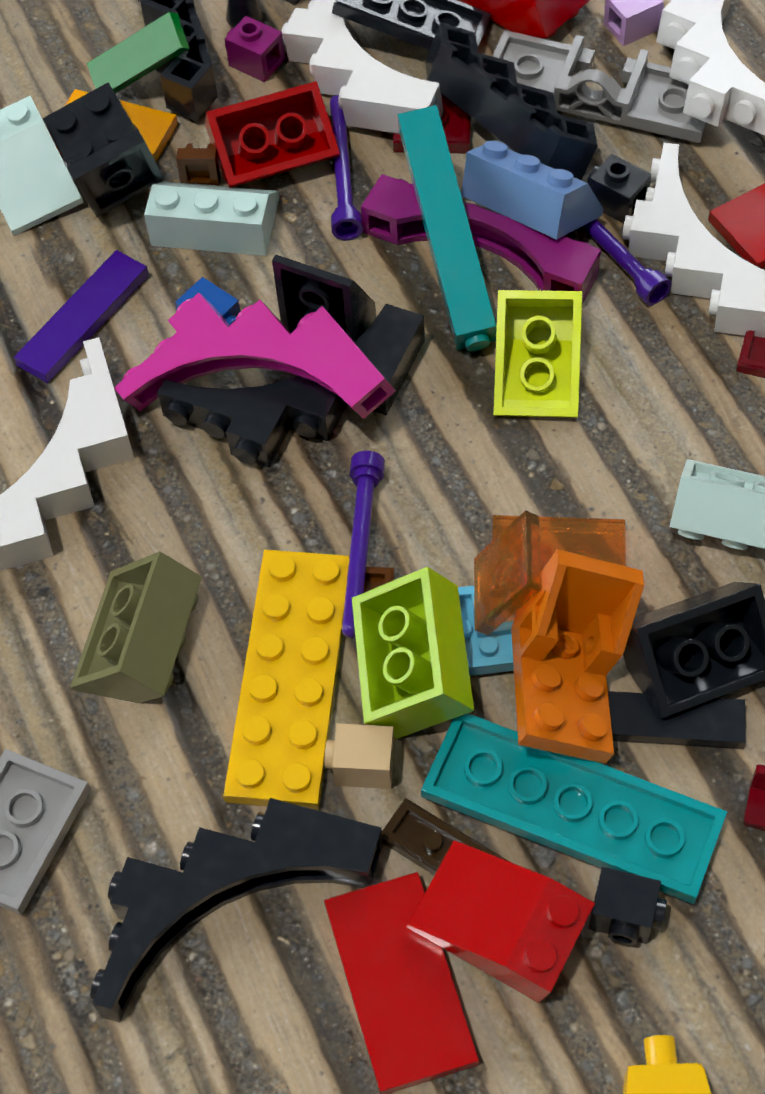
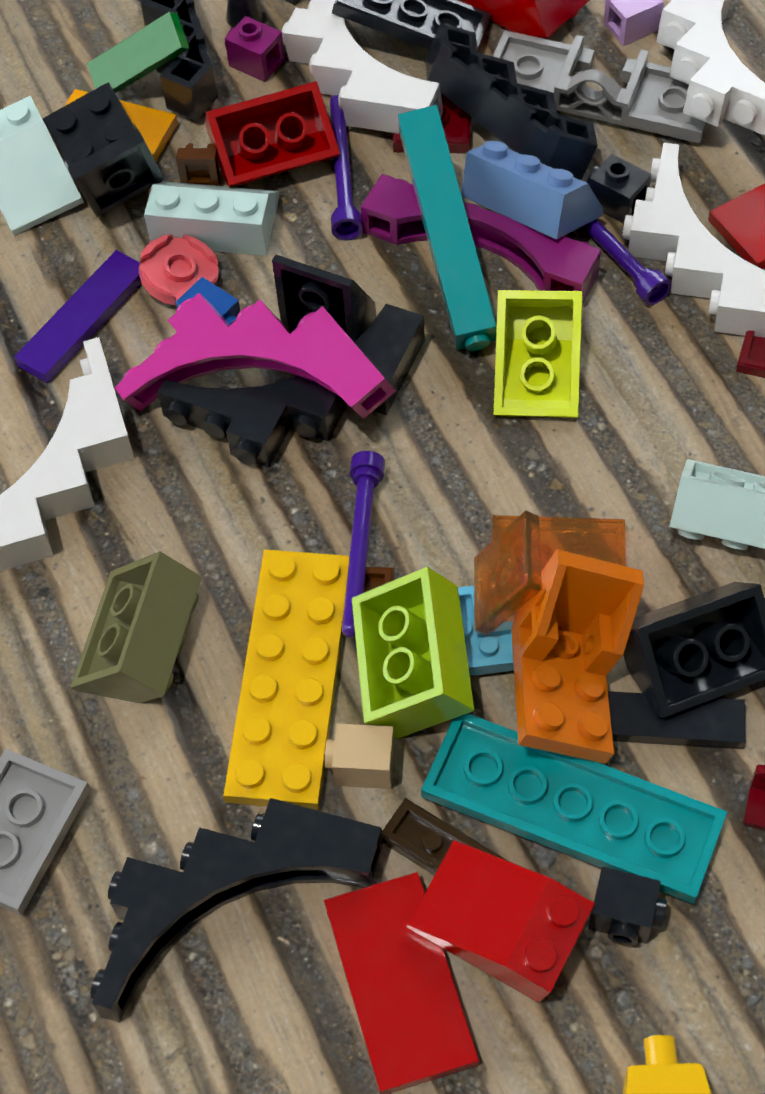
none -> coral tile [138,234,219,306]

